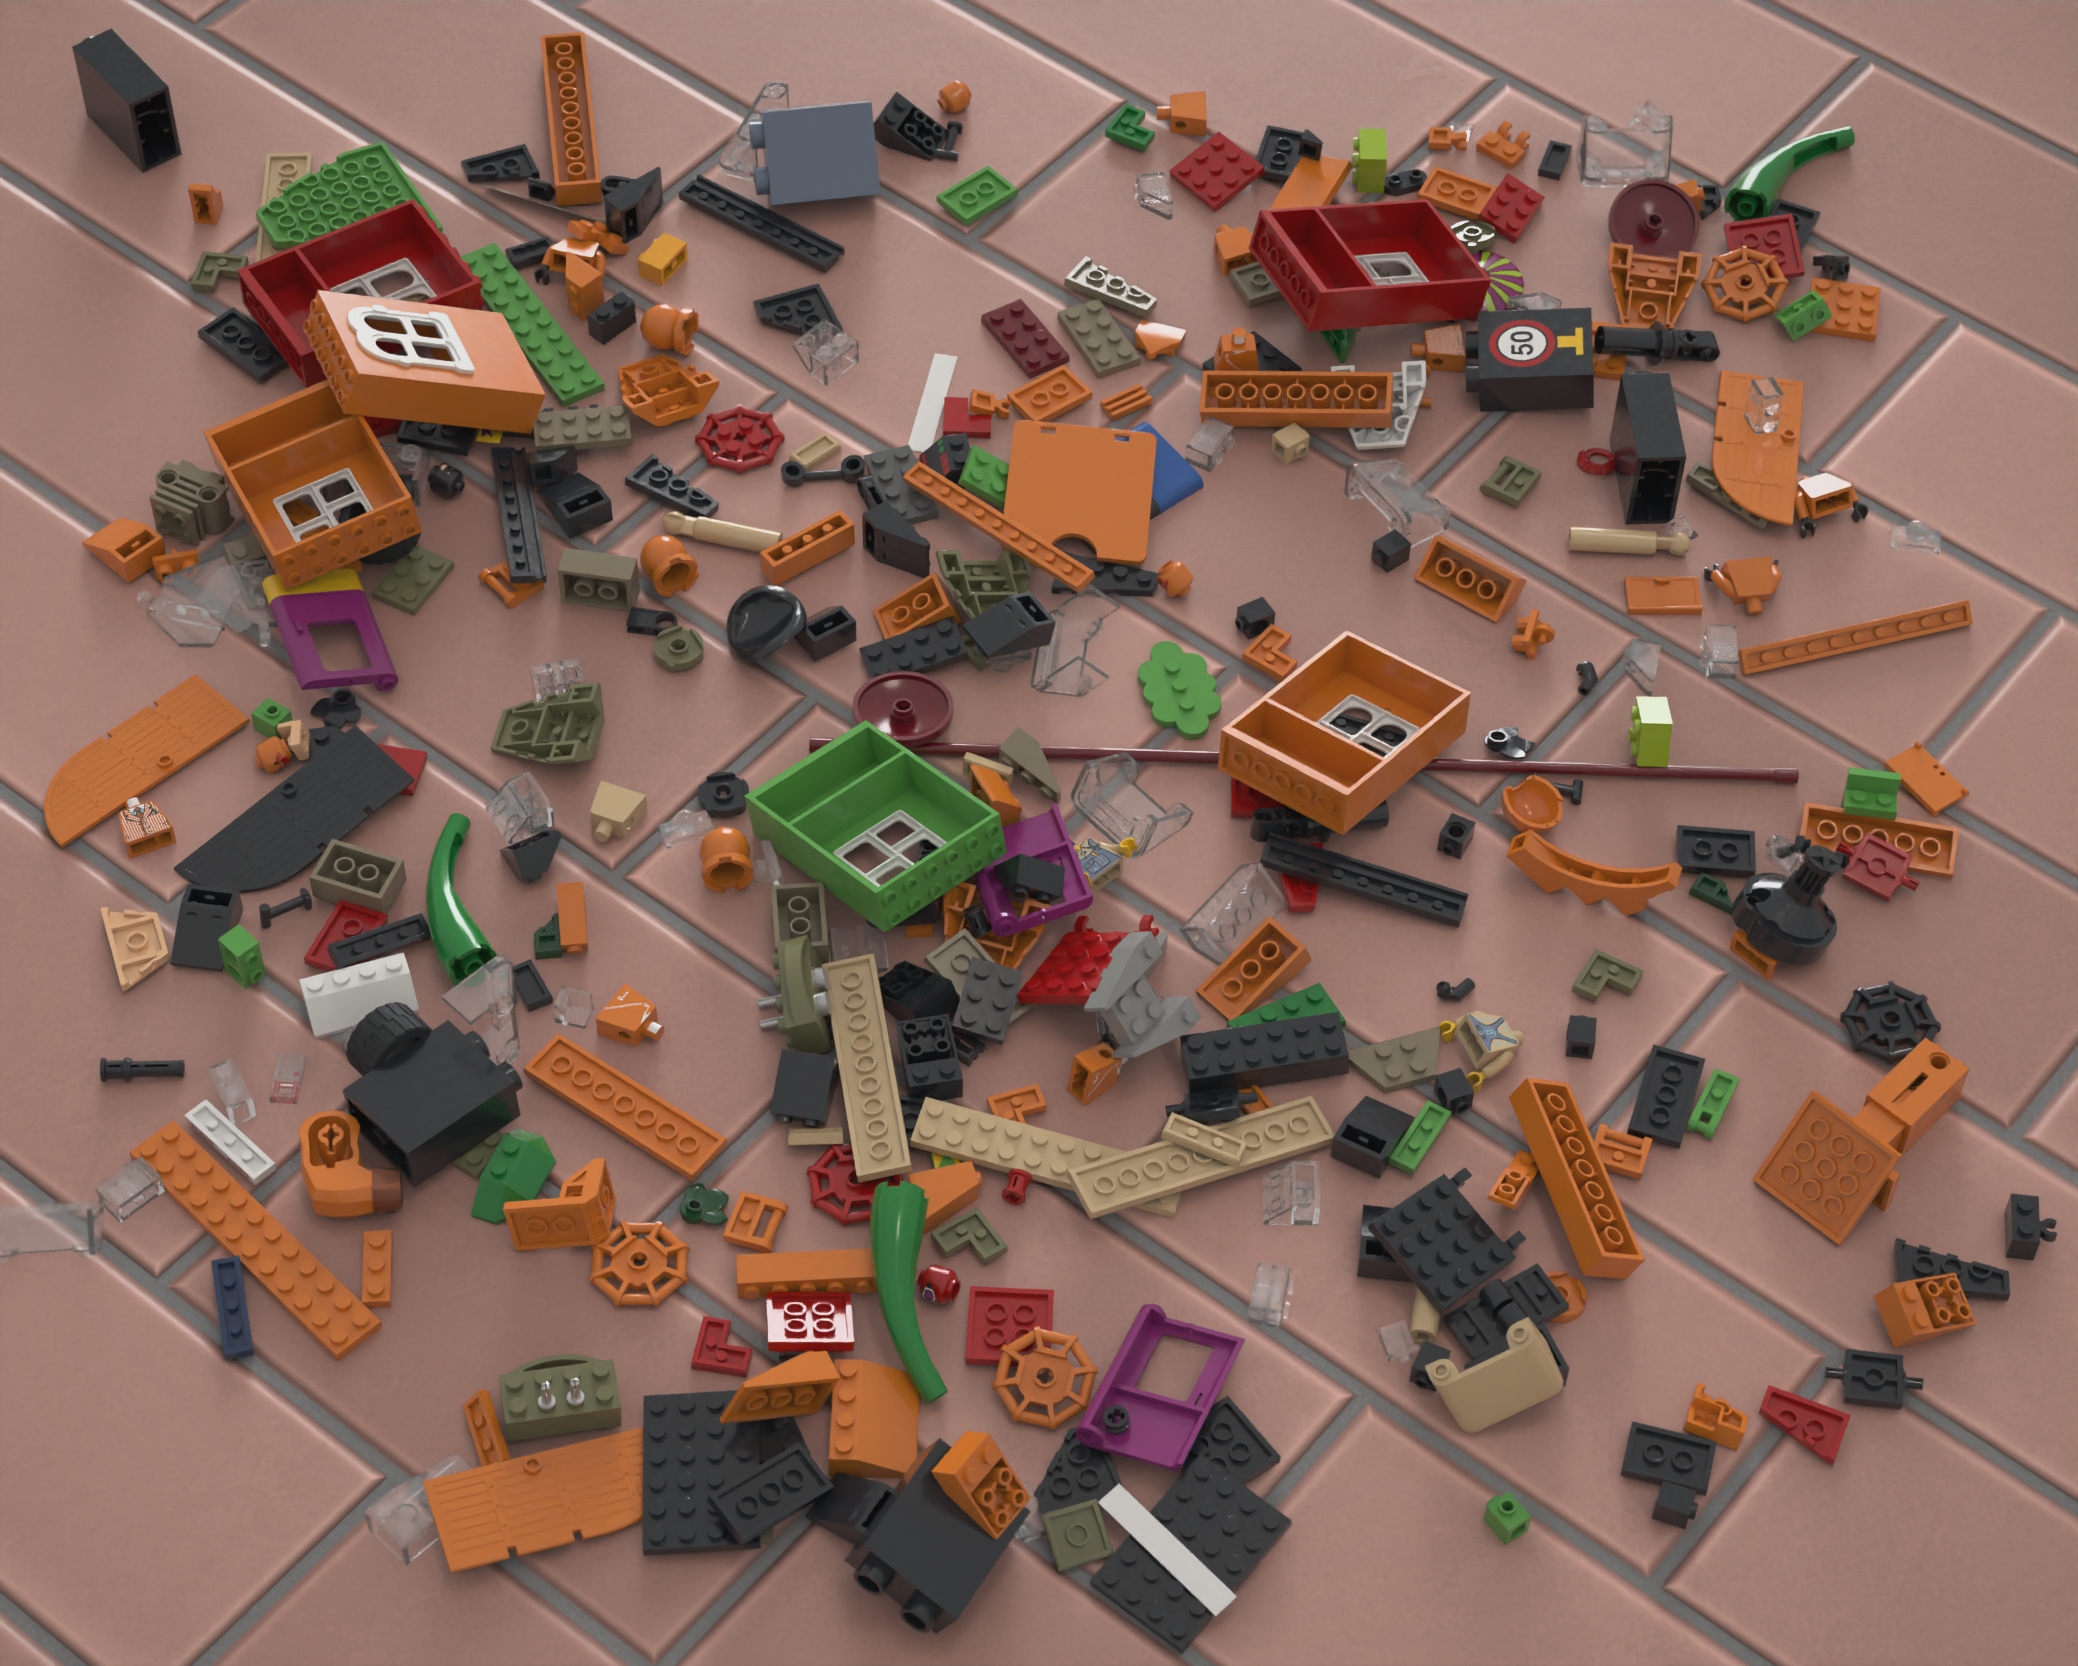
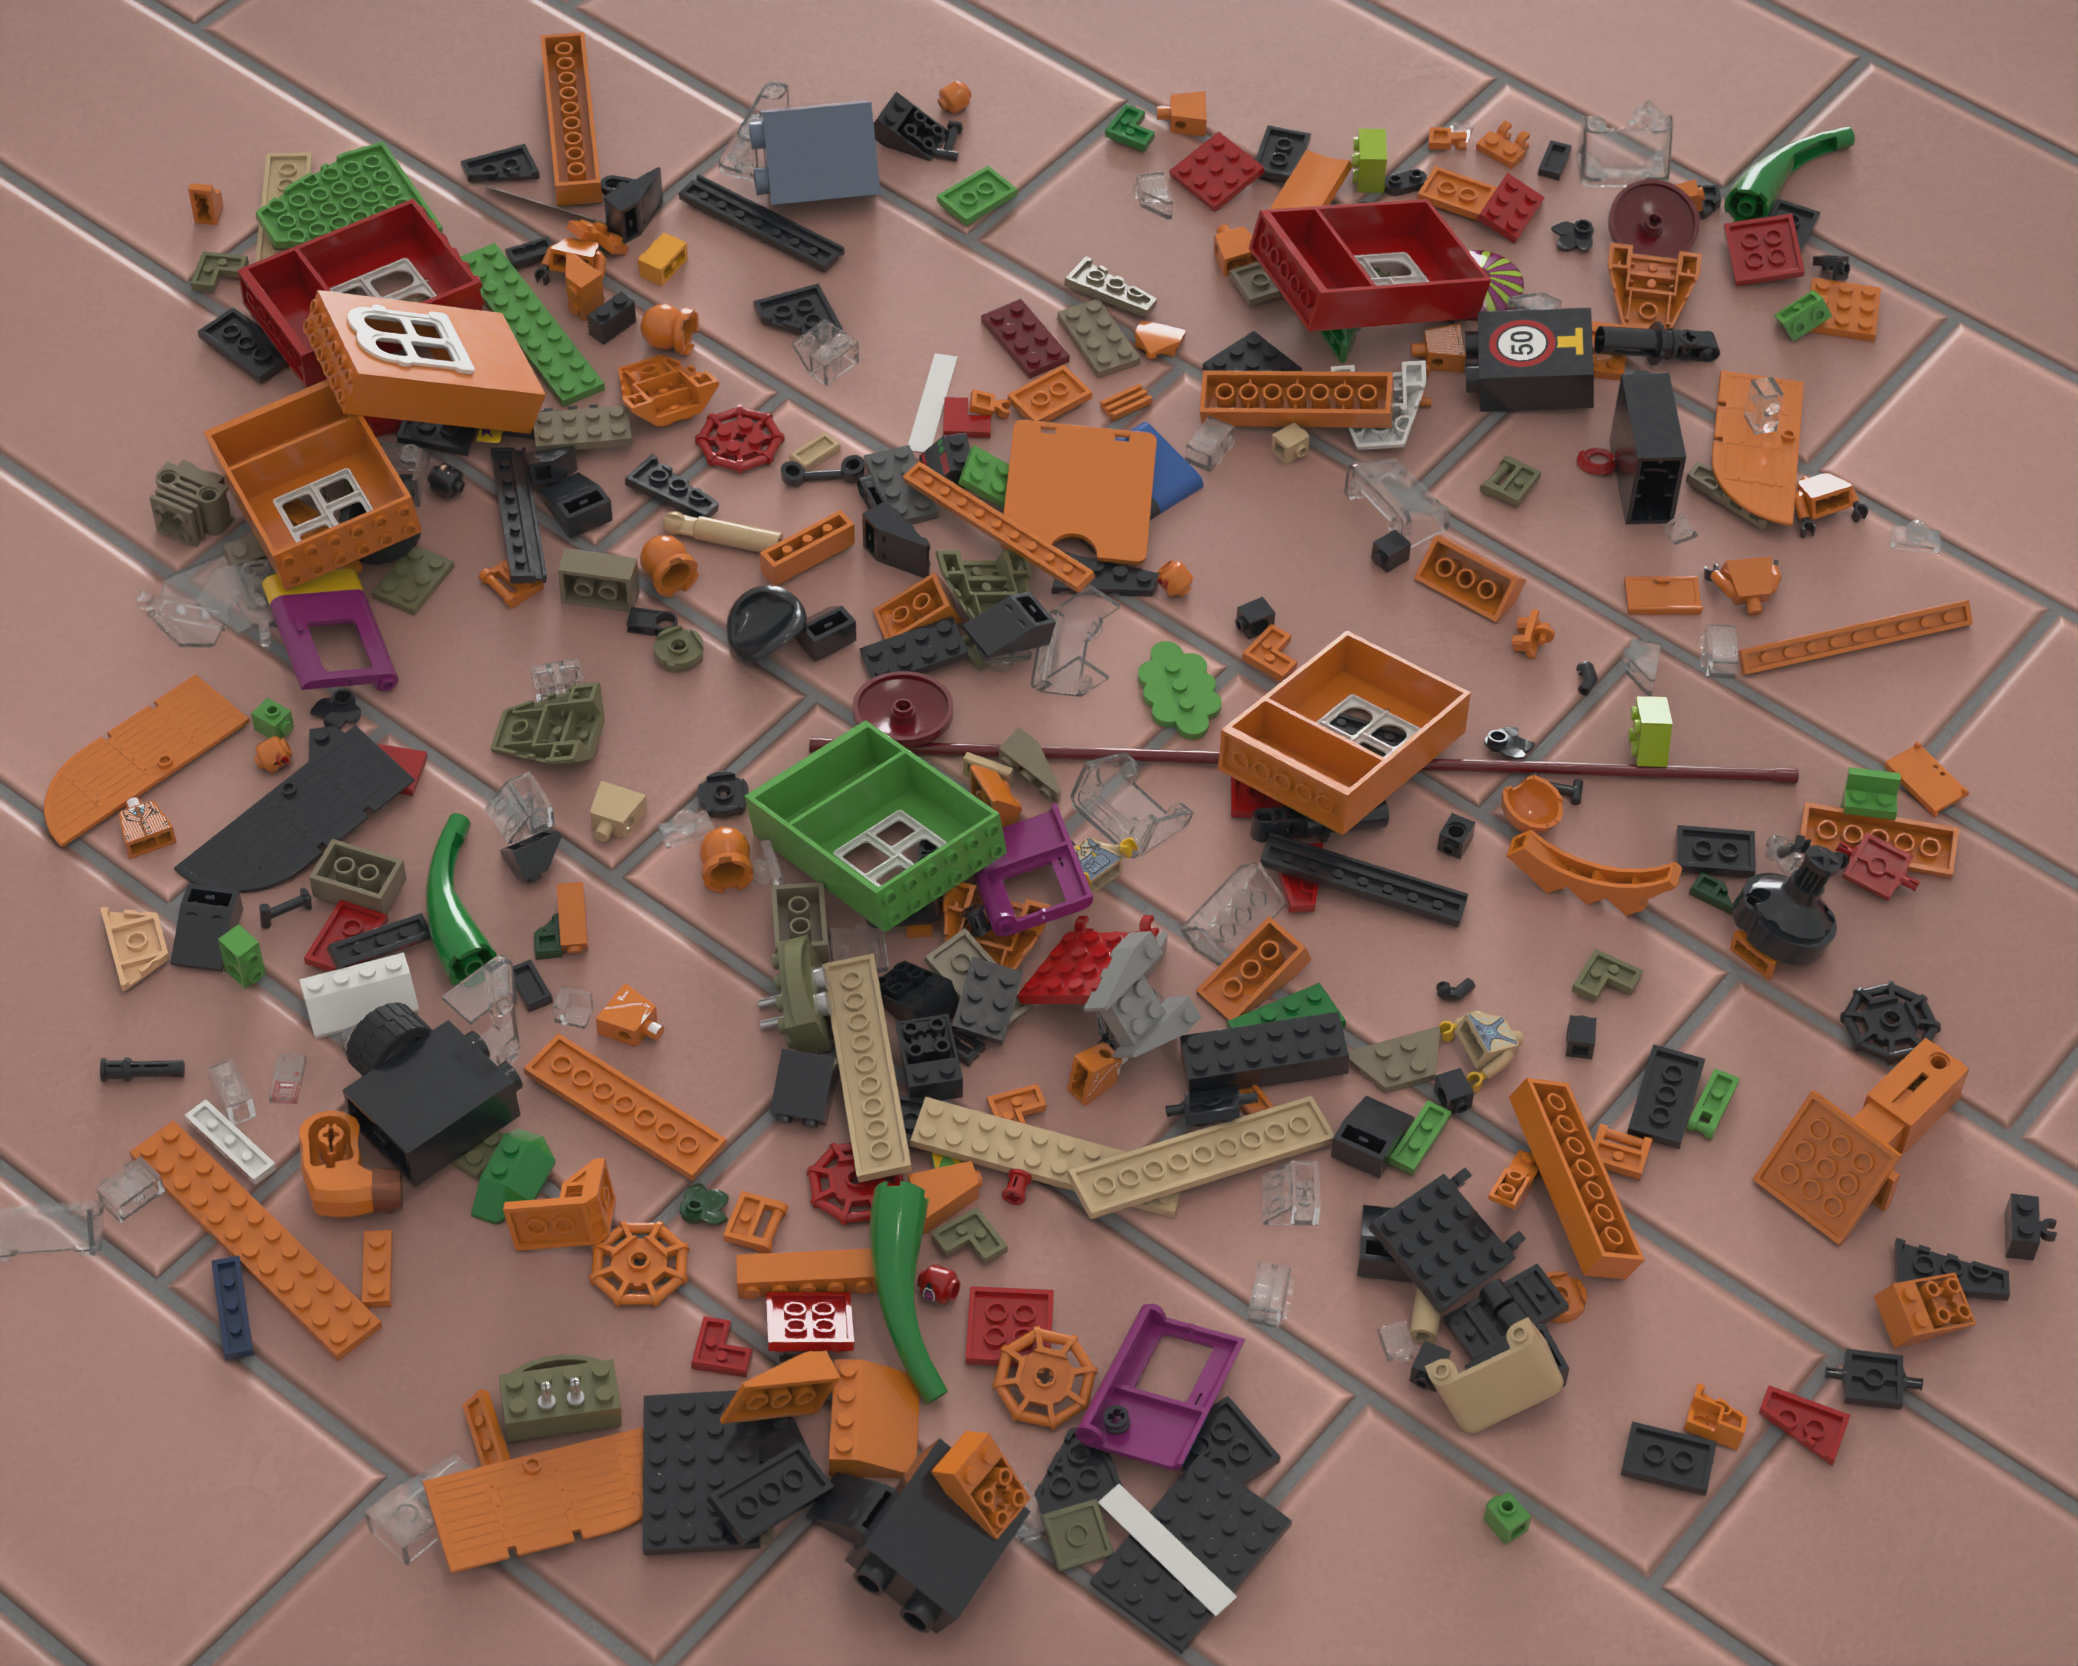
black brick [72,28,182,173] -> none
orange slope [82,517,166,583] -> none
orange hips [152,547,201,584] -> none
light nougat bracket [277,720,310,760] -> none
black slope [527,178,556,202] -> none
tan tile [788,1127,843,1145] -> none
black slope [993,853,1065,904] -> none
tan tile [1161,1112,1248,1168] -> none
orange torso [1213,327,1259,371] -> none
black slope [1298,129,1323,161] -> none
olive plate [1451,221,1495,254] -> none
tan piece [1568,526,1691,556] -> none
black brick [1652,1480,1699,1529] -> none
orange plate [1701,246,1789,323] -> none
none -> black plate [1551,219,1594,251]

